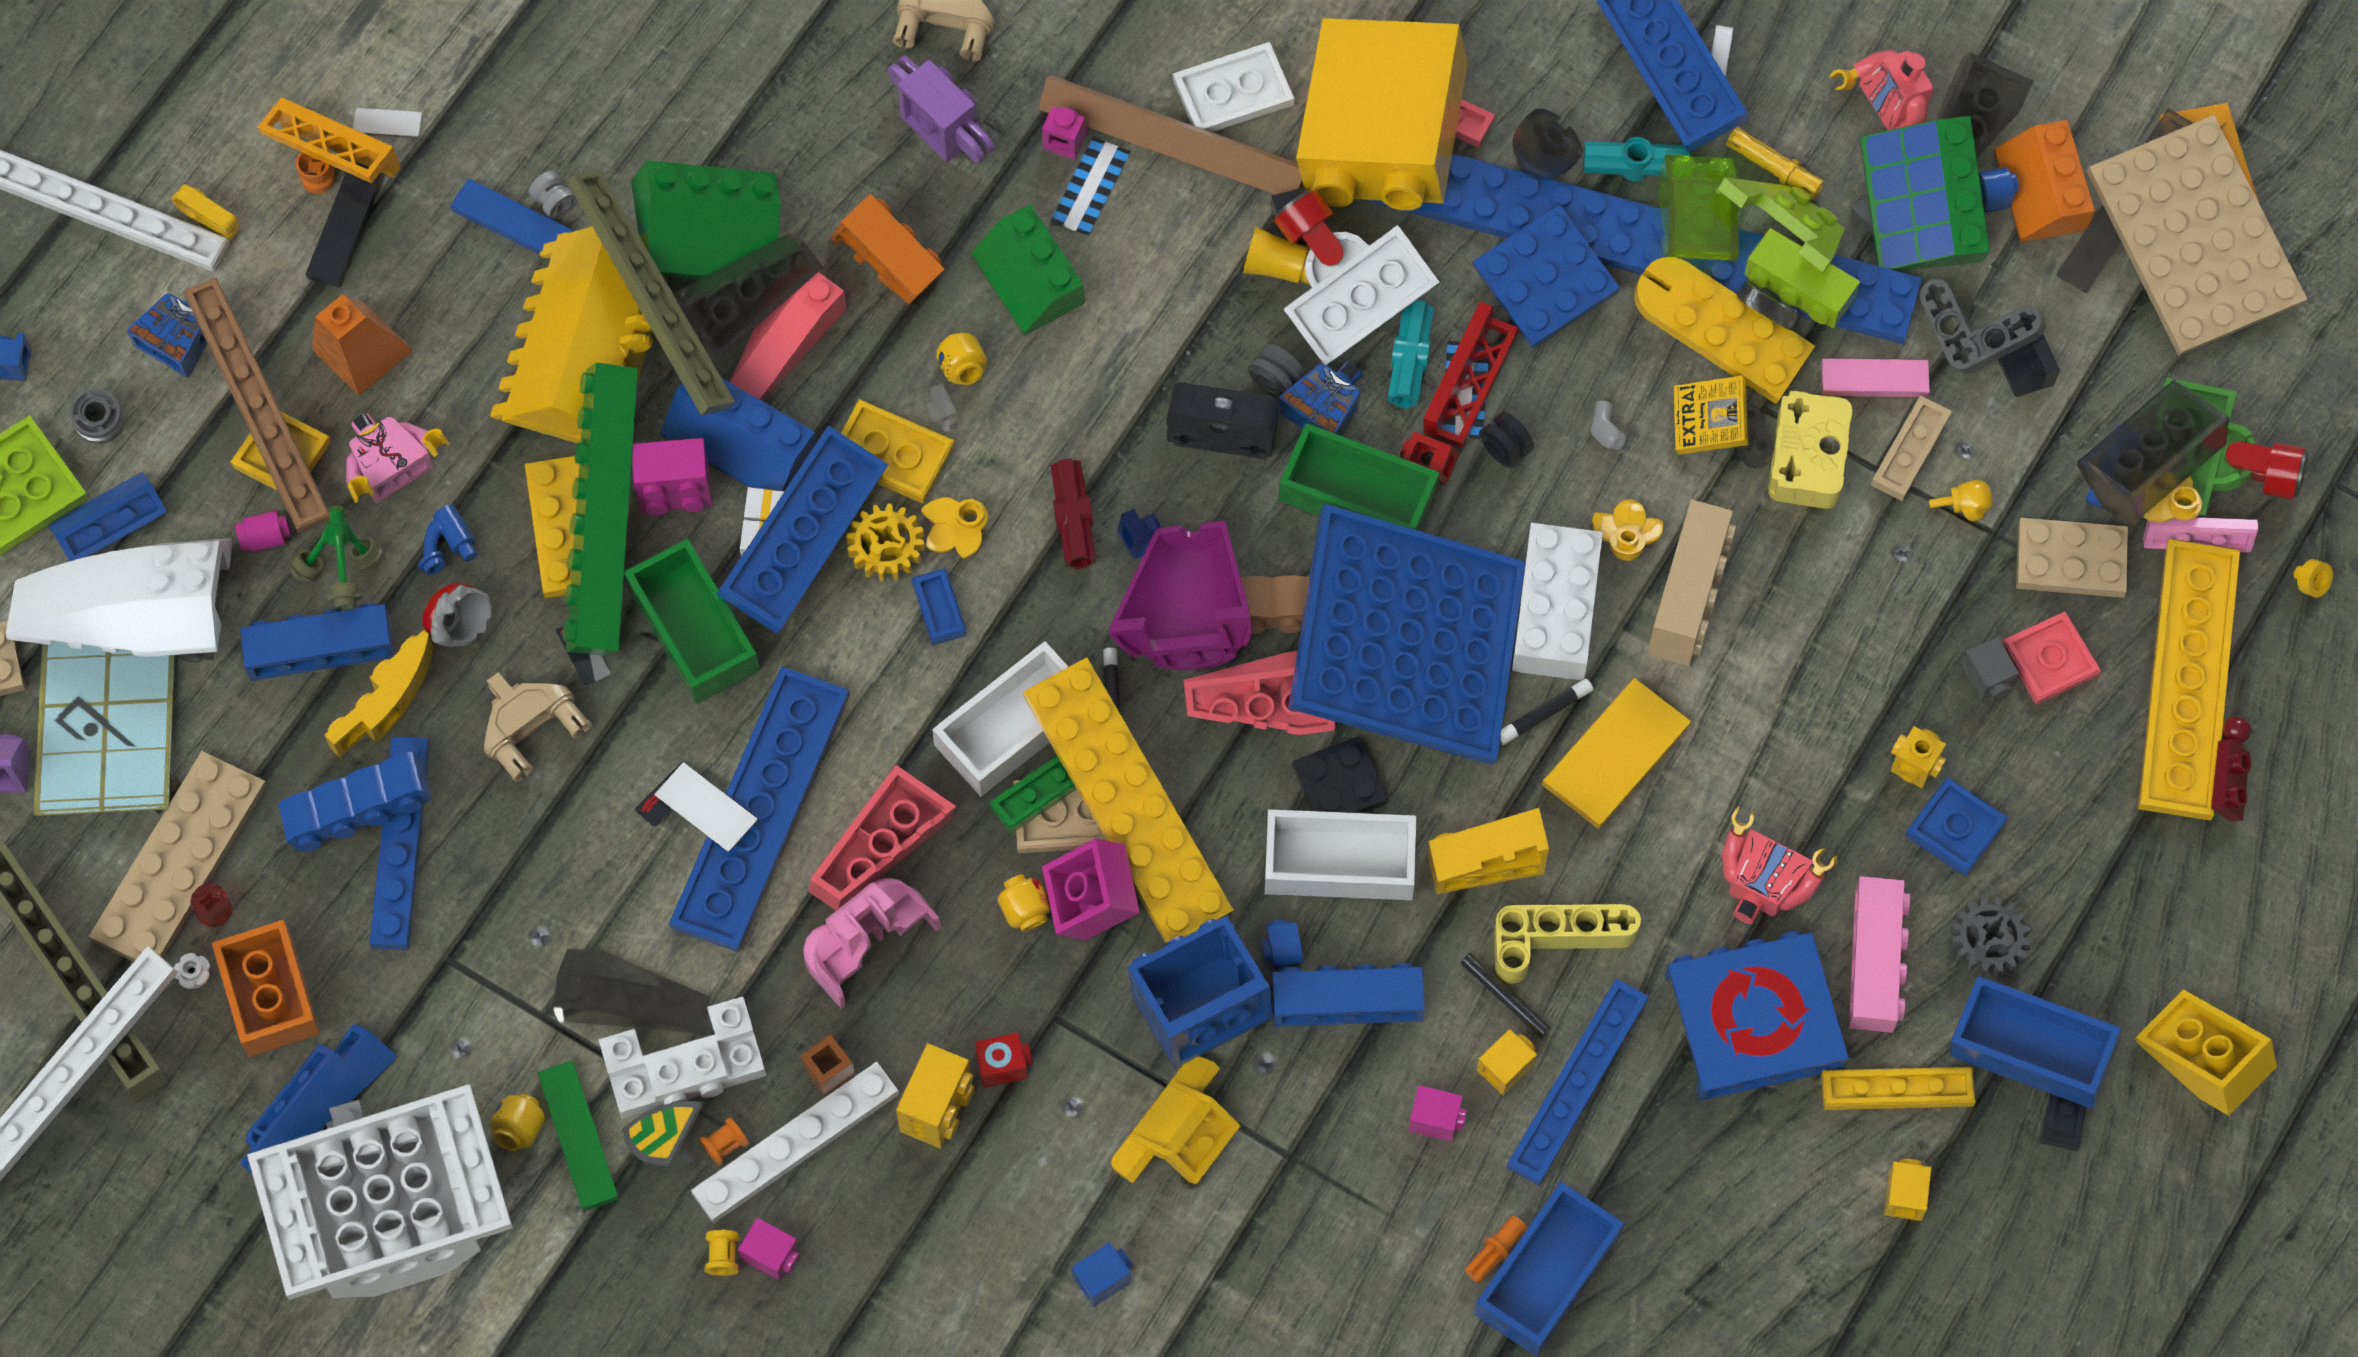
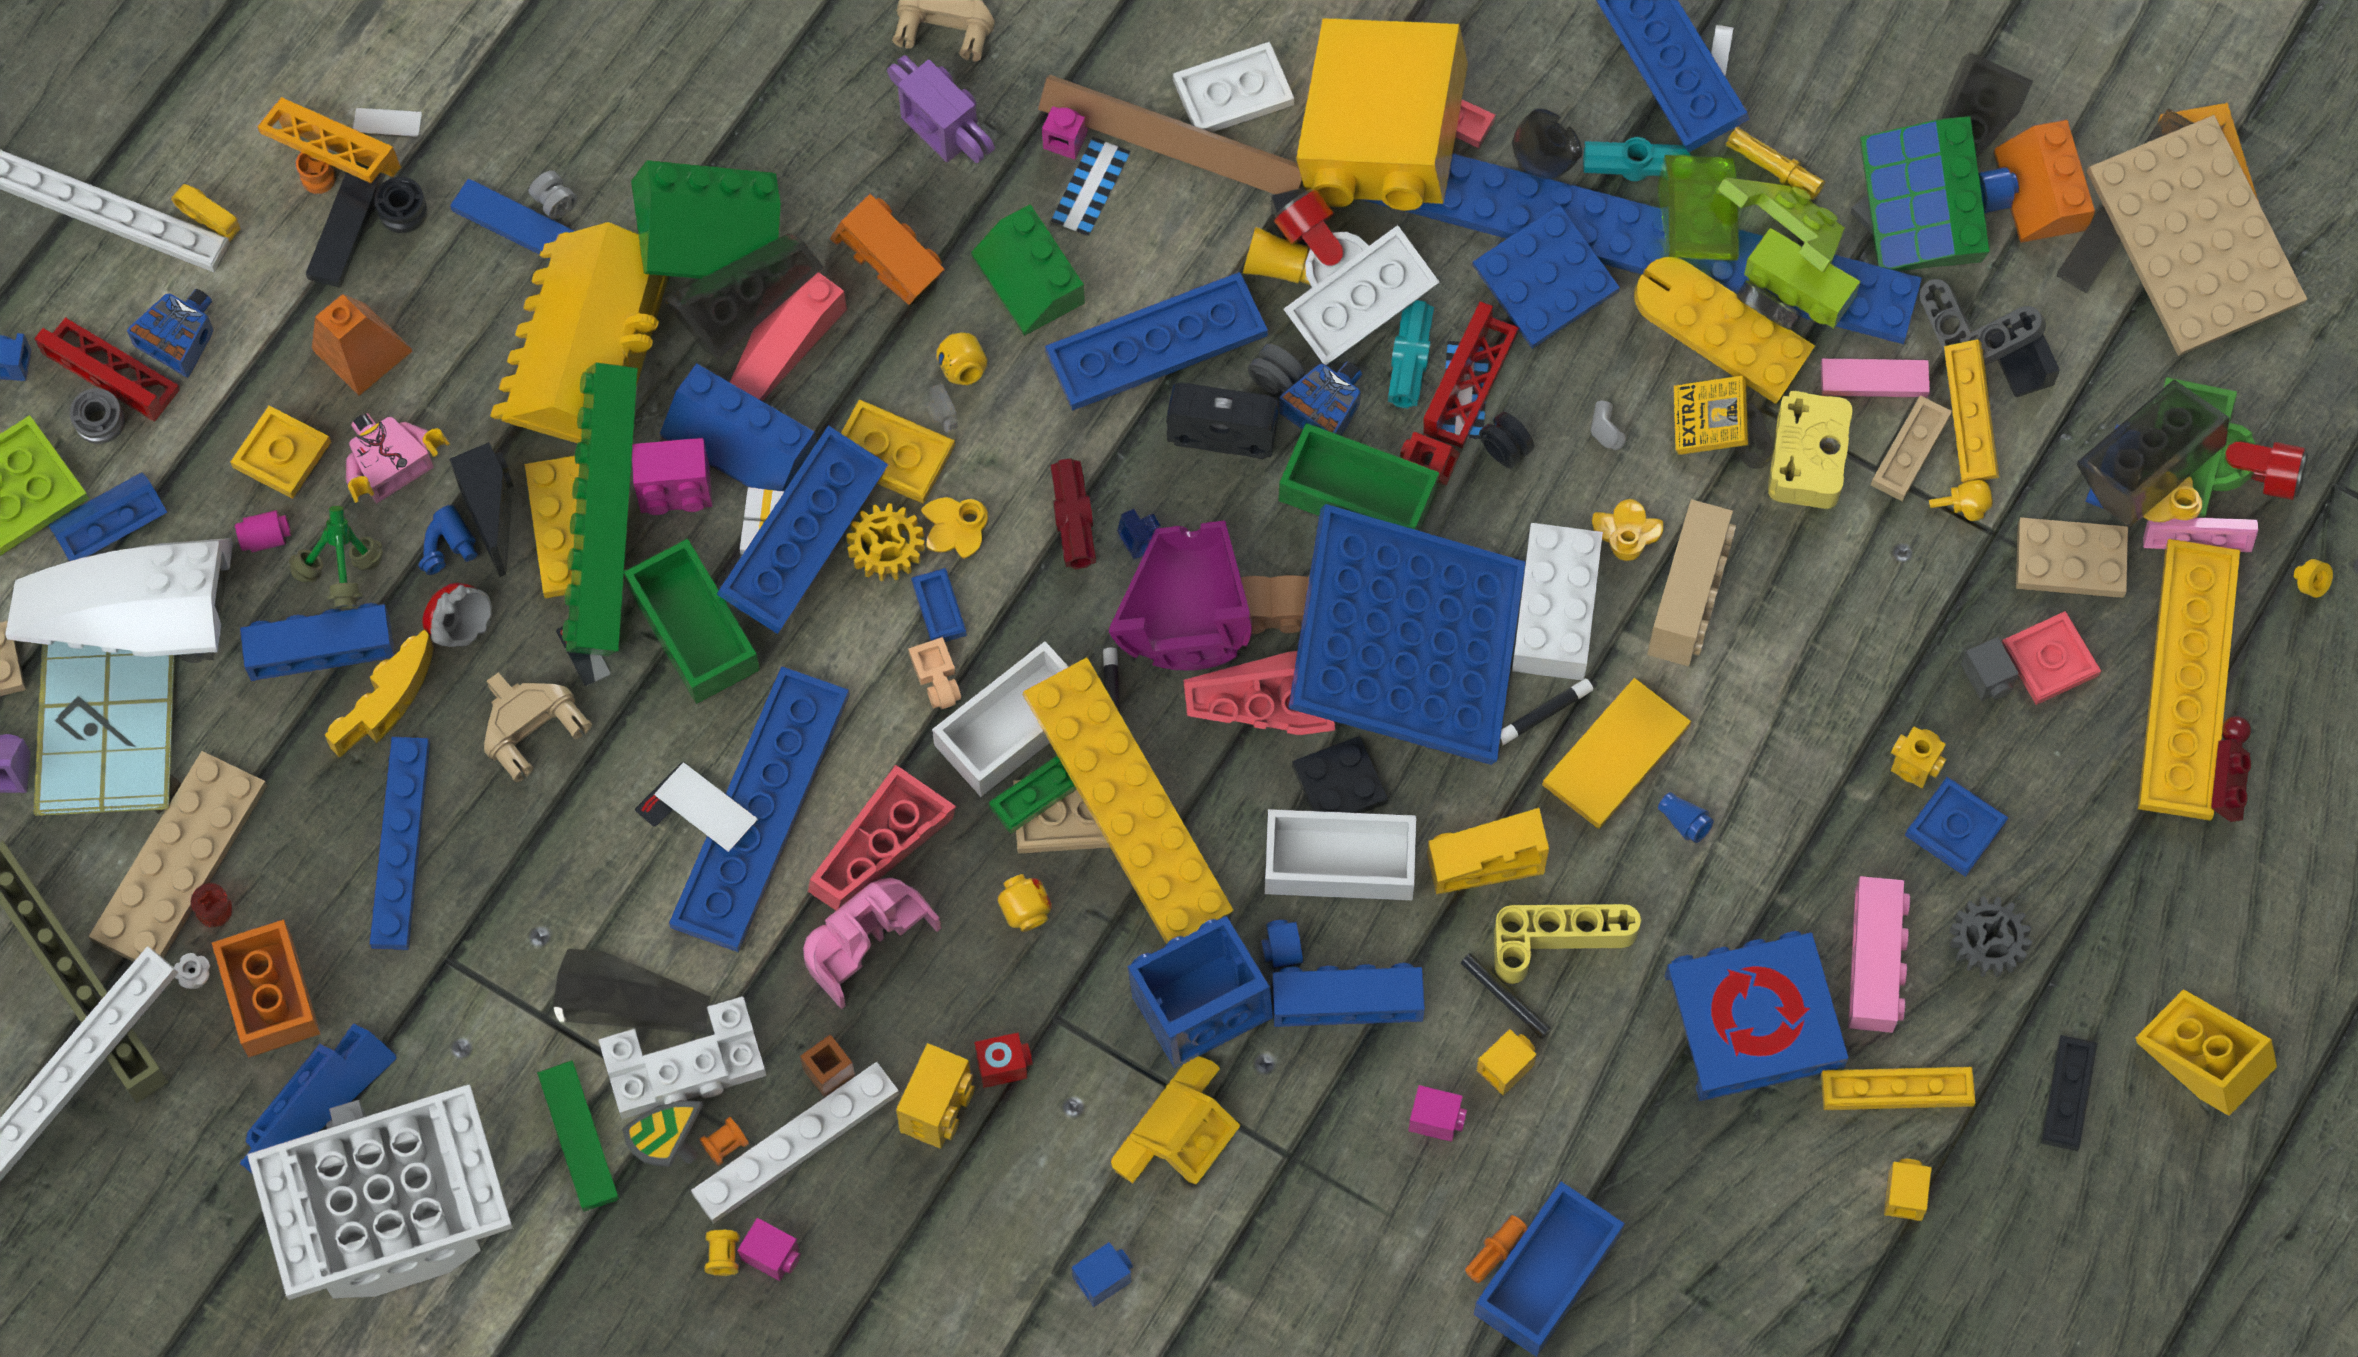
medium nougat tile [183,278,330,534] -> none
blue brick [278,752,431,852] -> none
yellow head [489,1094,545,1151] -> none
olive plate [567,170,735,416] -> none
dark pink brick [1042,838,1140,941] -> none
blue plate [1506,978,1649,1186] -> none
coral torso [1722,806,1838,924] -> none
coral torso [1830,50,1933,130] -> none
blue piece [1951,976,2121,1109] -> none
none -> red fence [34,317,180,422]
none -> black wheel [374,177,427,233]
none -> black slope [449,442,514,577]
none -> light nougat plate [908,637,961,710]
none -> blue plate [1045,272,1268,411]
none -> blue cone [1658,792,1714,843]
none -> yellow tile [1944,339,1999,483]

